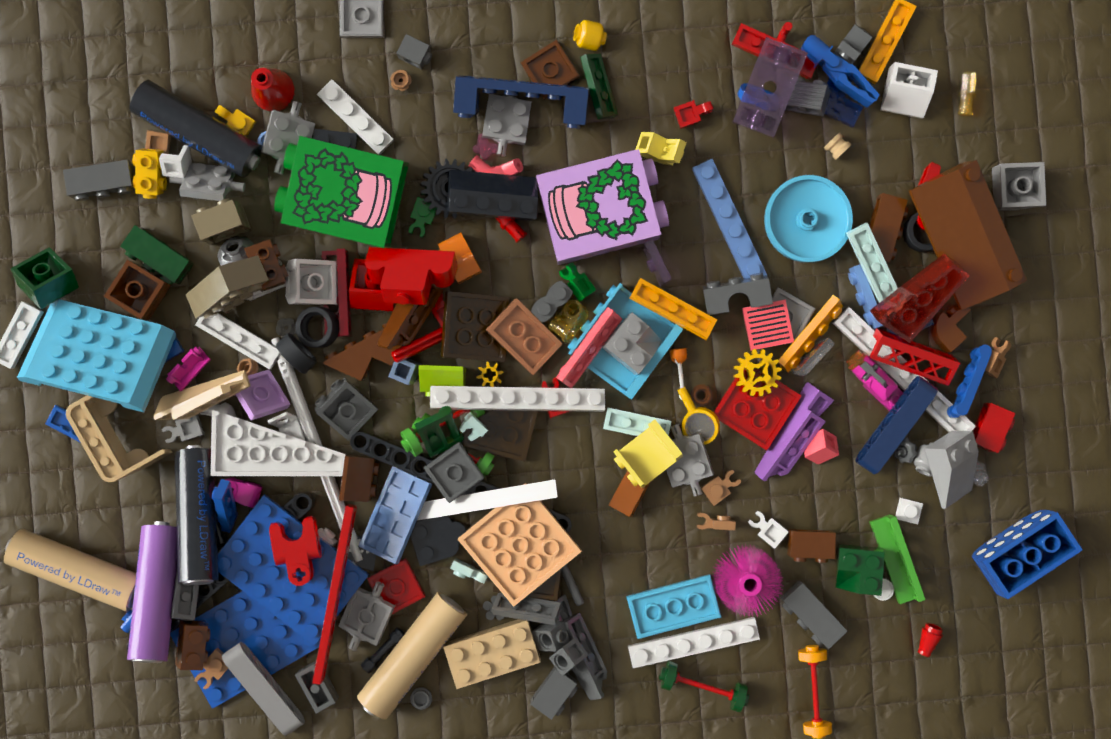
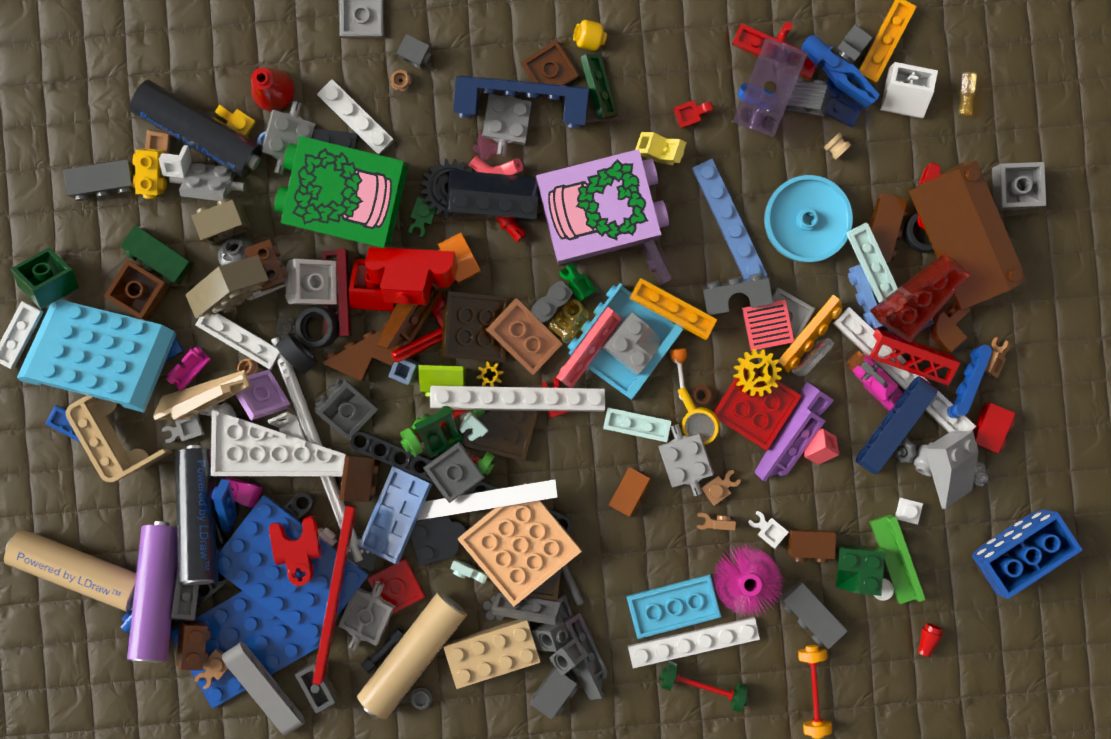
light yellow panel [614,420,683,488] -> none

